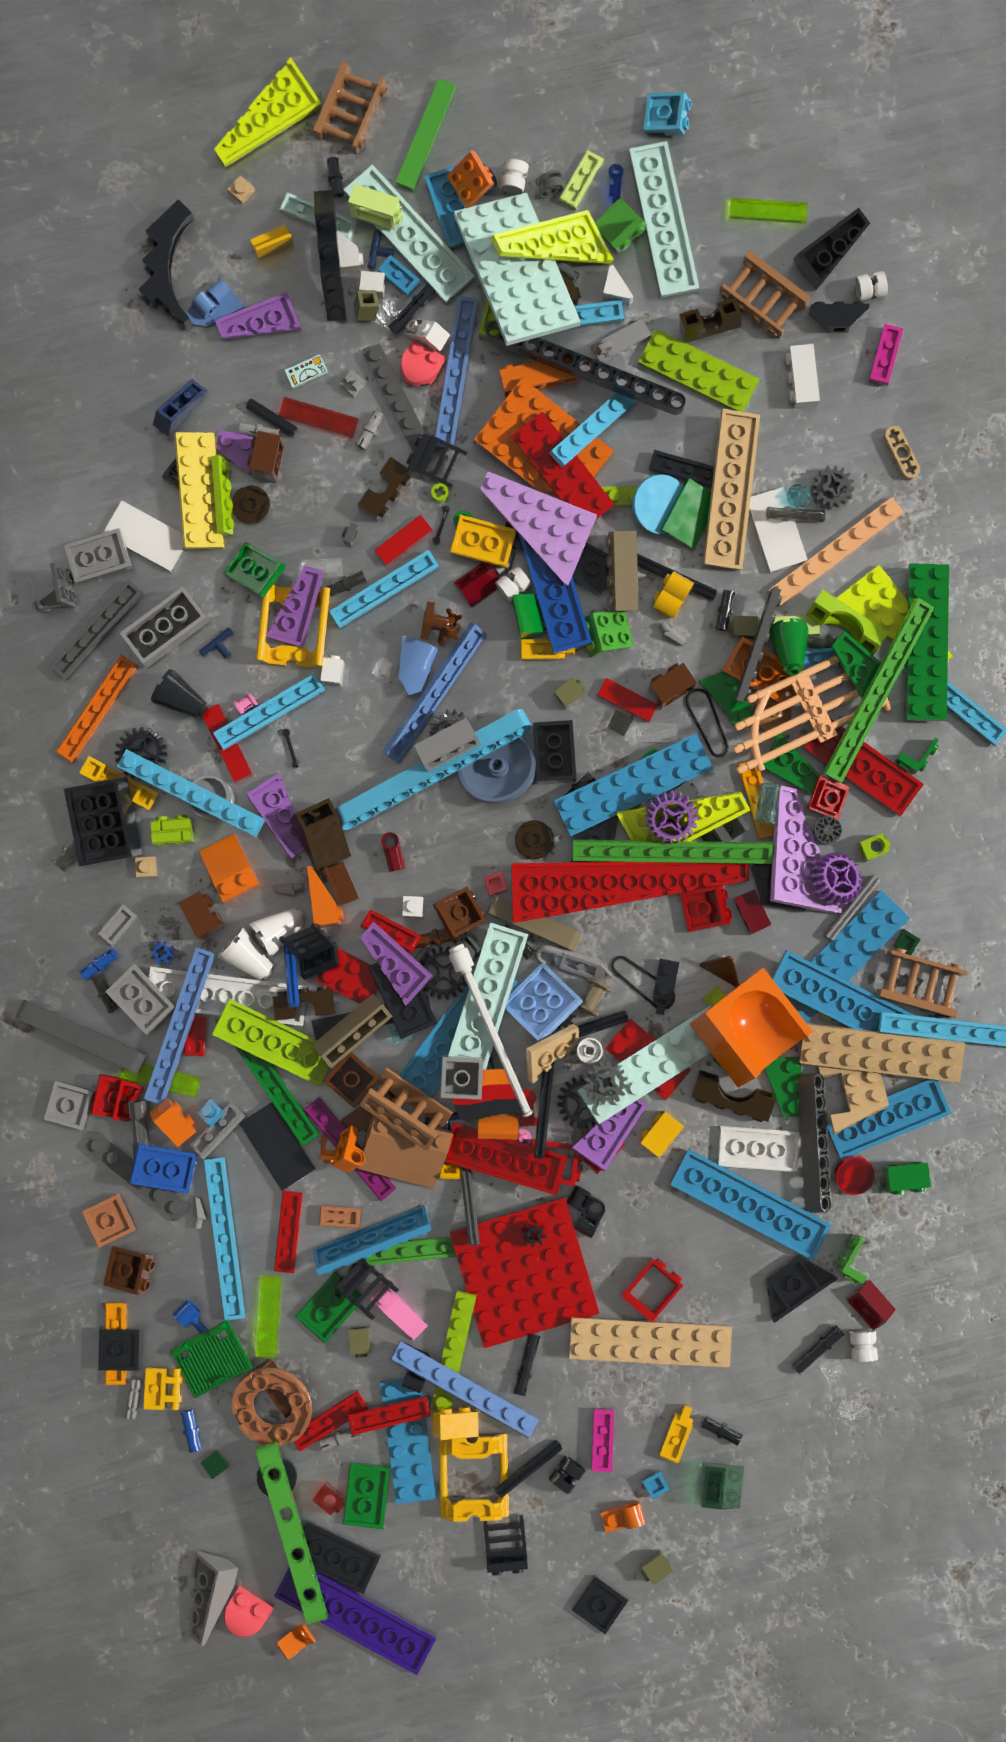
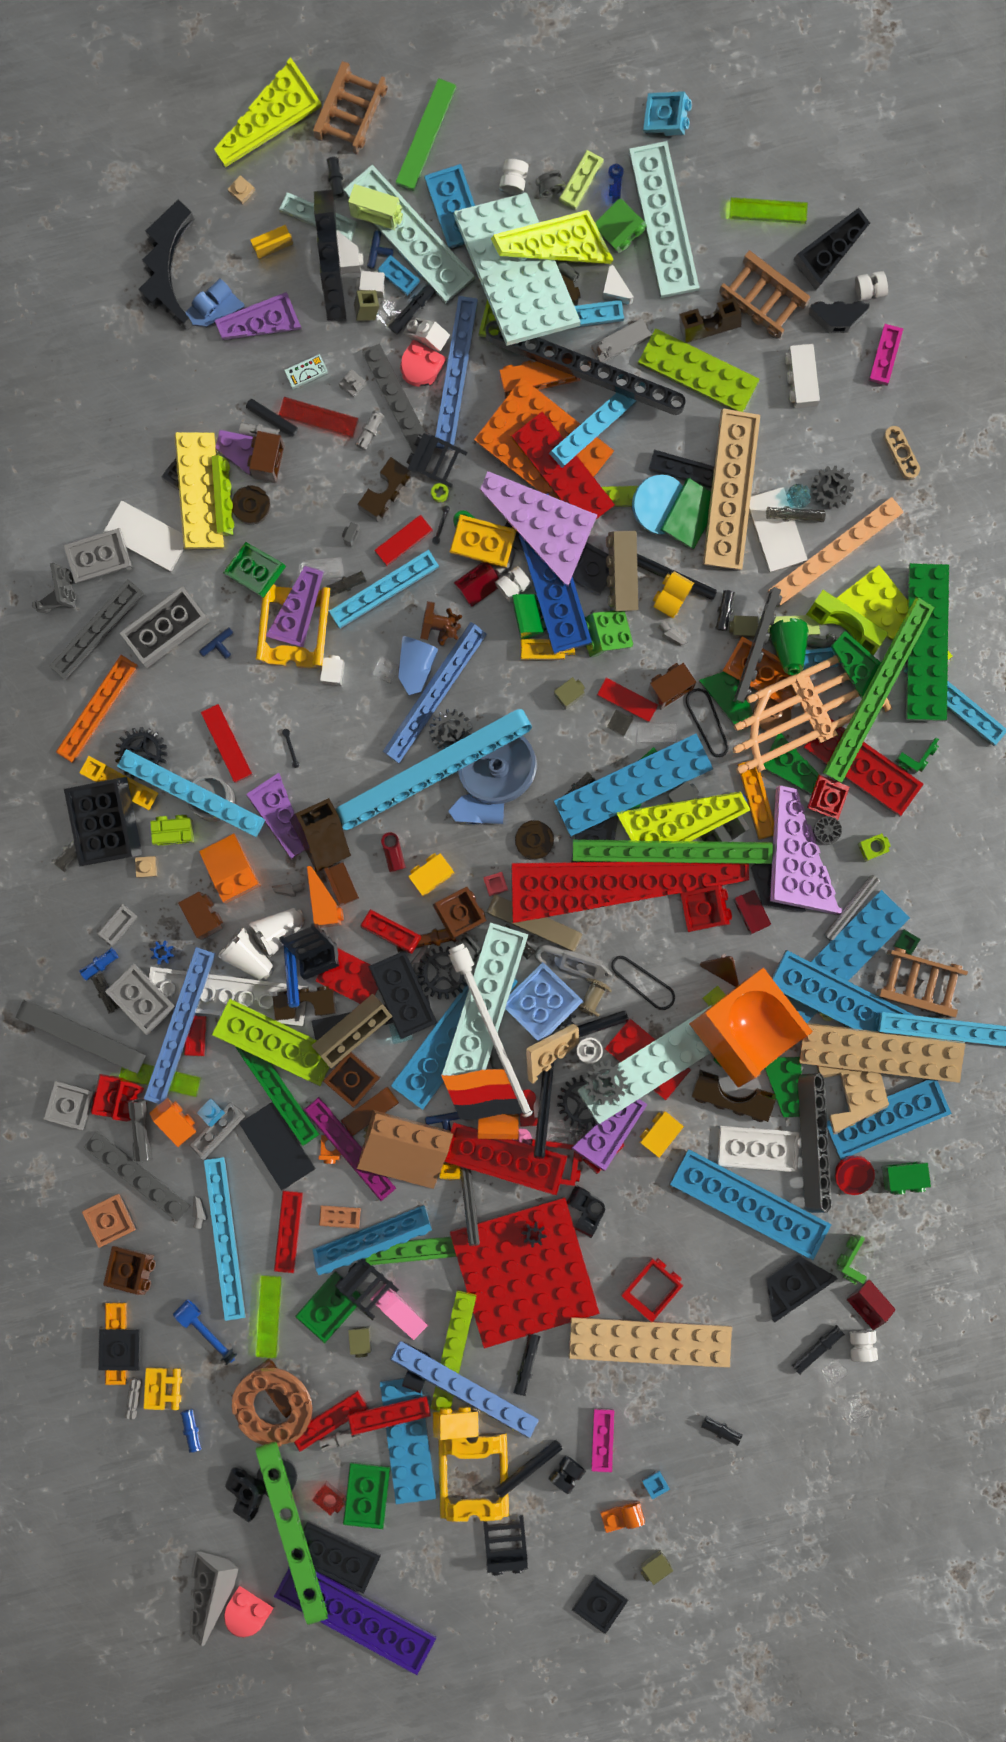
blue plate [129,1143,197,1193] -> none
black cone [151,669,208,719] -> none
dark blue slope [153,379,207,436] -> none
green window [170,1319,253,1398] -> none
dark green tile [201,1450,229,1479] -> none
medium azure plate [213,673,325,750] -> none
bright pink bush [233,691,259,715] -> none
orange bracket [276,1624,316,1660] -> none
orange plate [333,1125,365,1173] -> none
medium lavender wing [360,922,433,1006] -> none
medium nougat fence [360,1068,453,1151] -> none
white brick [402,896,424,918] -> none
light grey brick [414,718,481,772] -> none
light grey brick [441,1055,483,1100] -> none
orange plate [447,151,497,208] -> none
black brick [533,720,577,785] -> none
medium lavender gear [644,790,699,844] -> none
black hinge [652,959,680,1015] -> none
yellow hinge [659,1404,693,1463] -> none
clear green slope [699,1462,744,1510] -> none
clear light blue plate [755,783,781,824] -> none
medium lavender gear [810,852,863,905] -> none
none -> black piece [225,1467,265,1522]
none -> yellow brick [408,853,455,897]
none -> medium blue panel [448,794,504,825]

